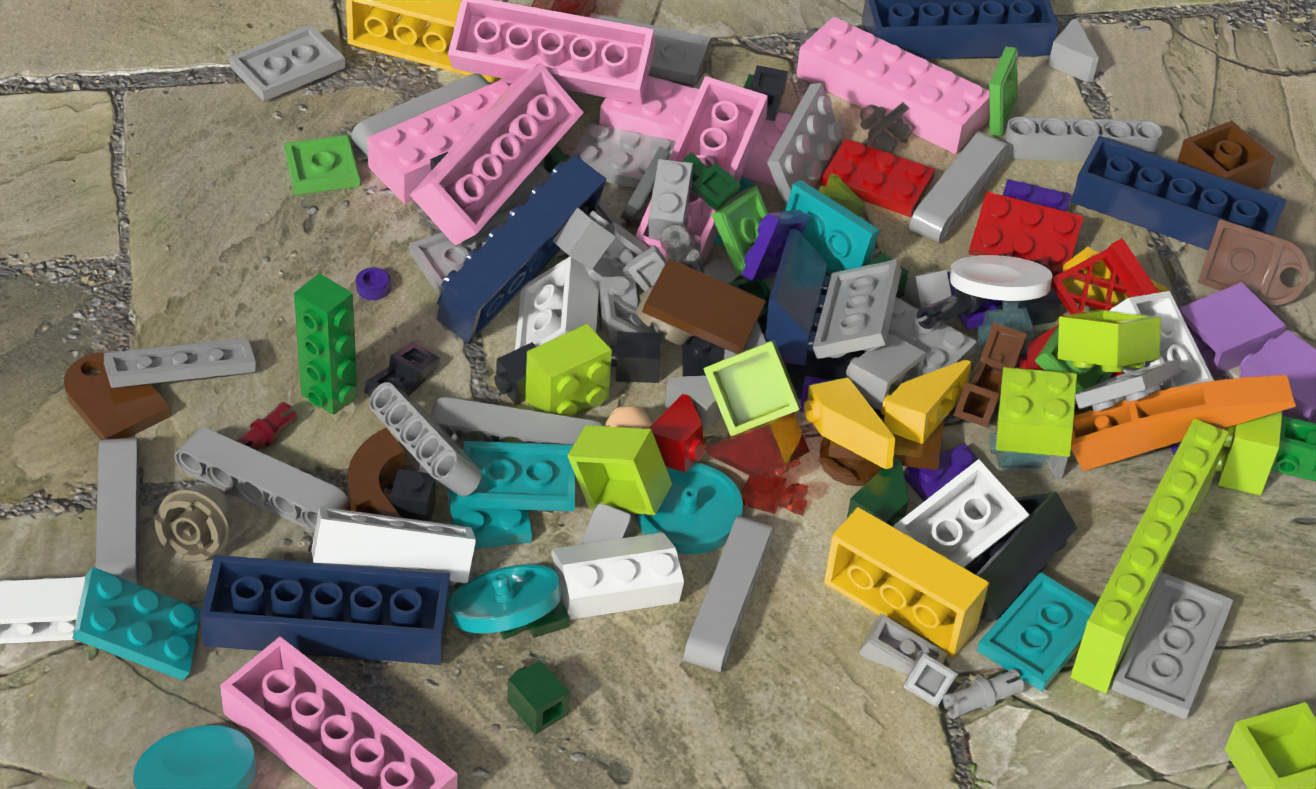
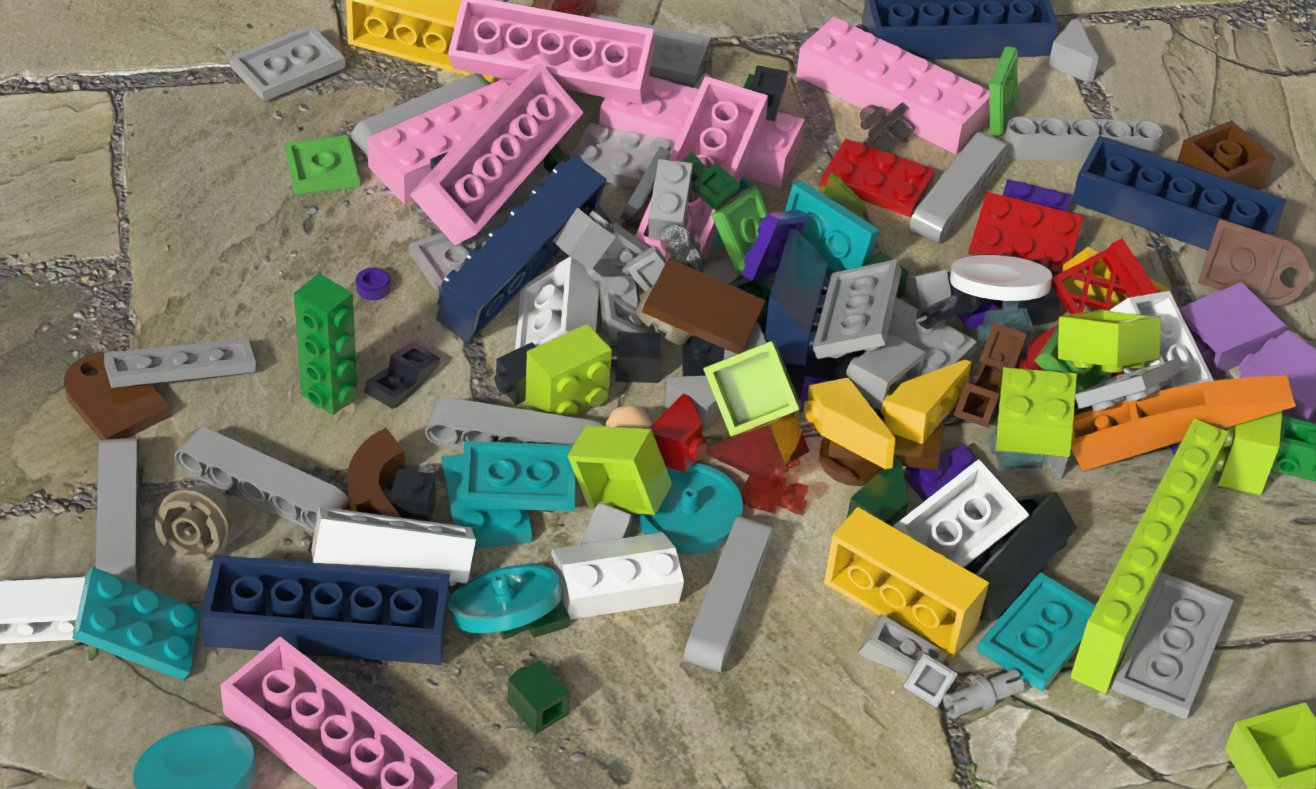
dark red pin [236,402,297,451] -> none
light grey beam [369,382,481,496] -> none
light grey plate [767,83,842,208] -> none

